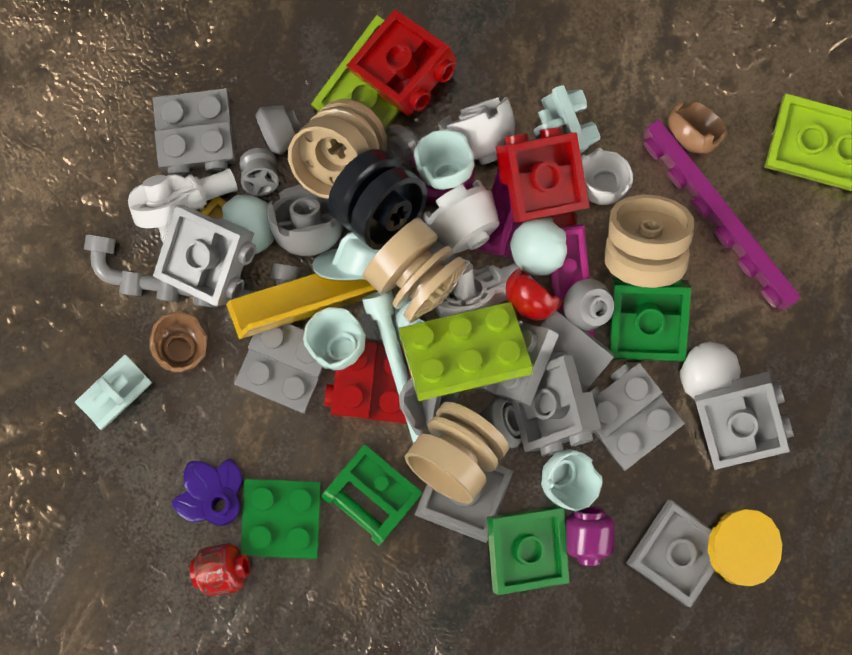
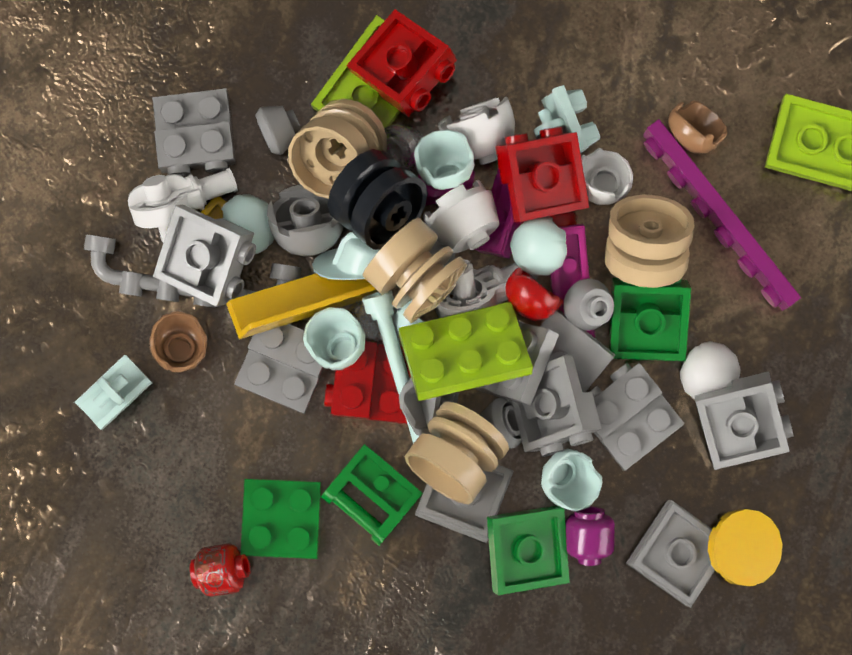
dark purple plate [172,459,243,526] -> none
light grey wheel [239,148,279,196] -> none

